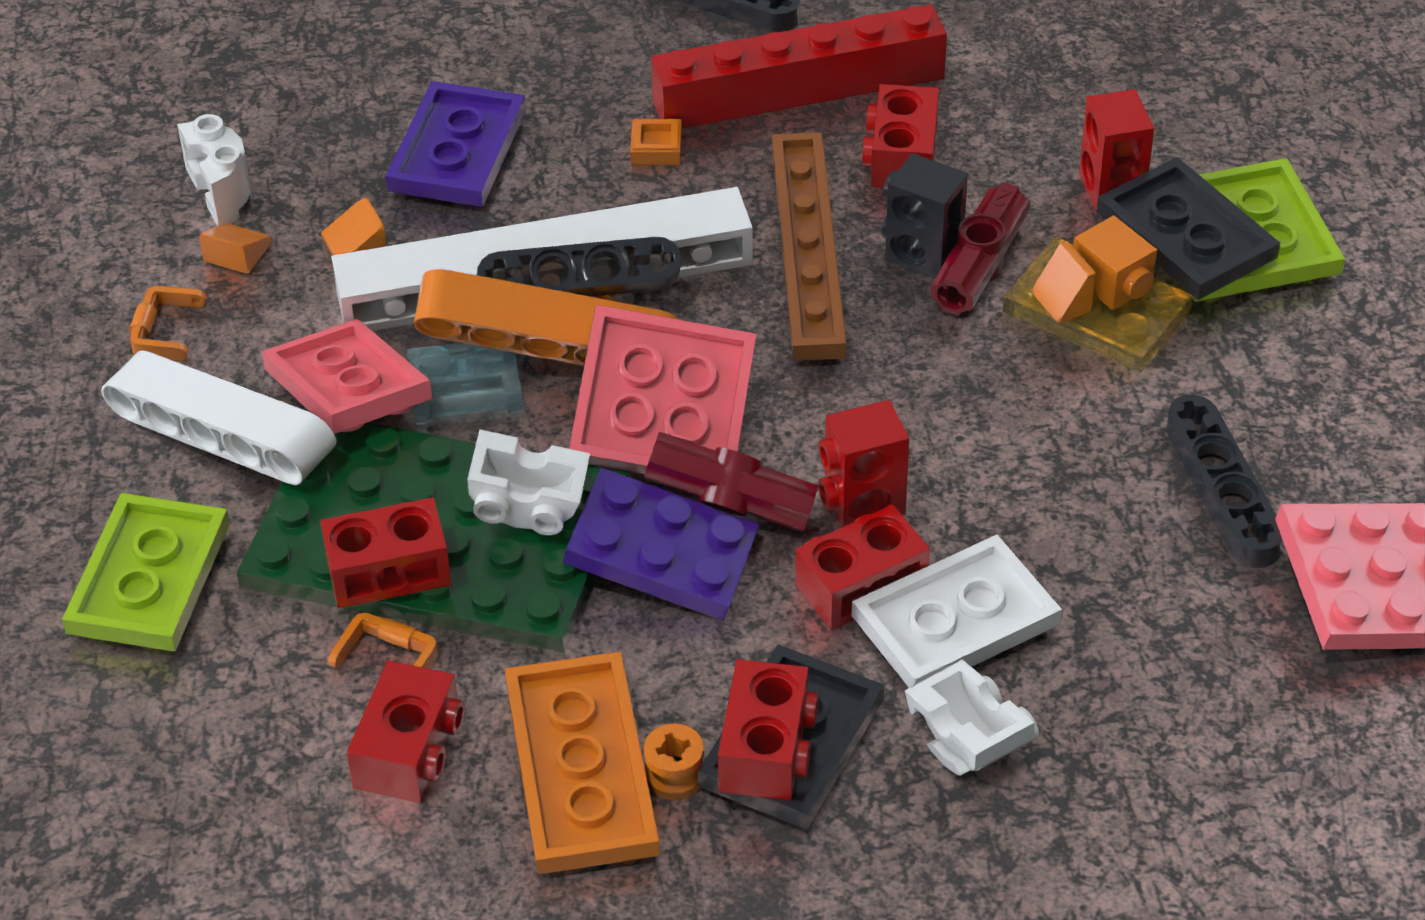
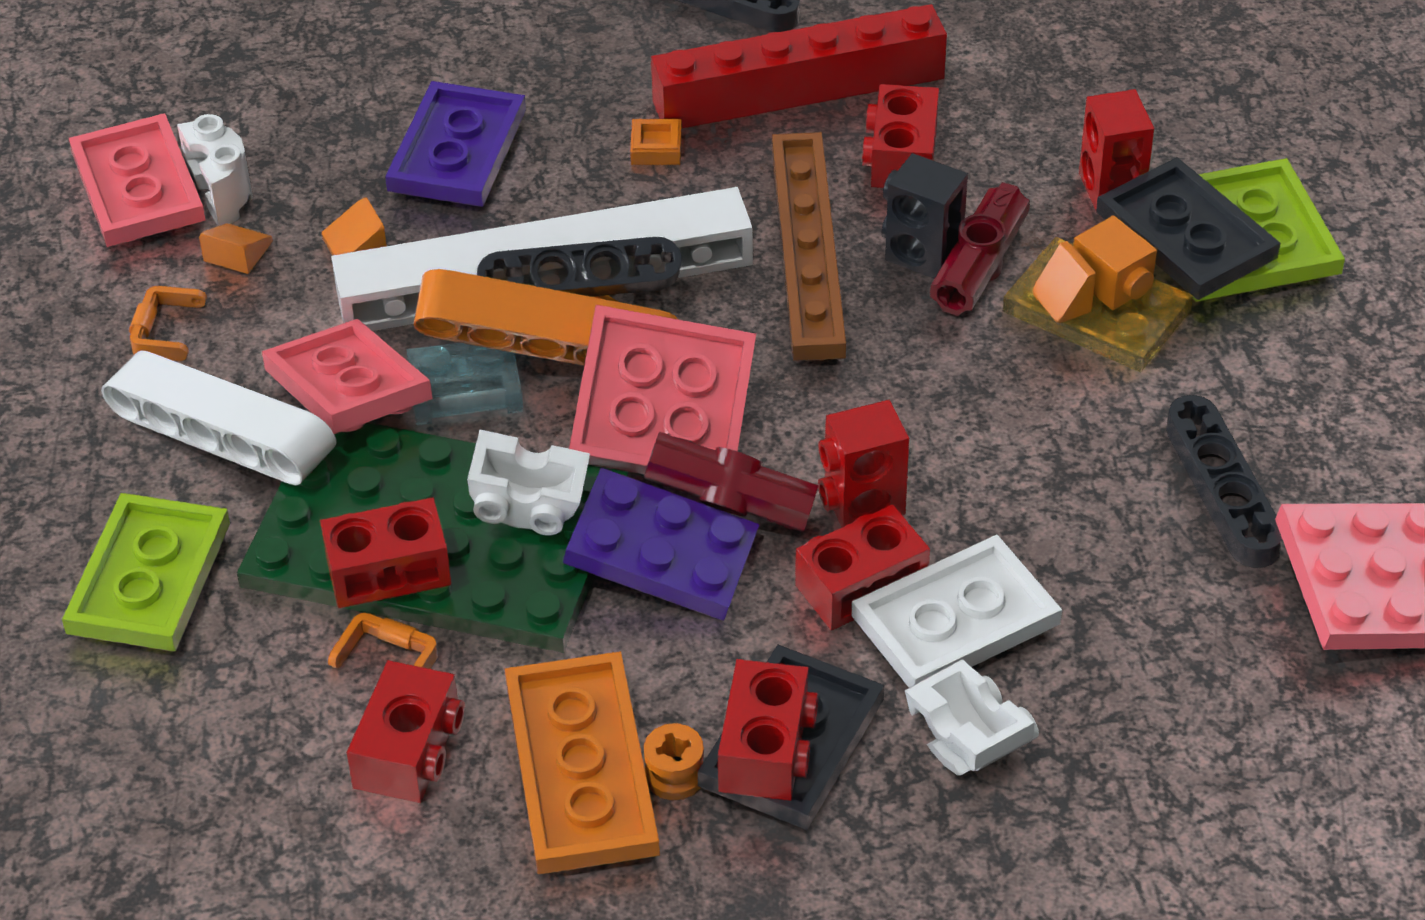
none -> coral plate [69,113,206,247]

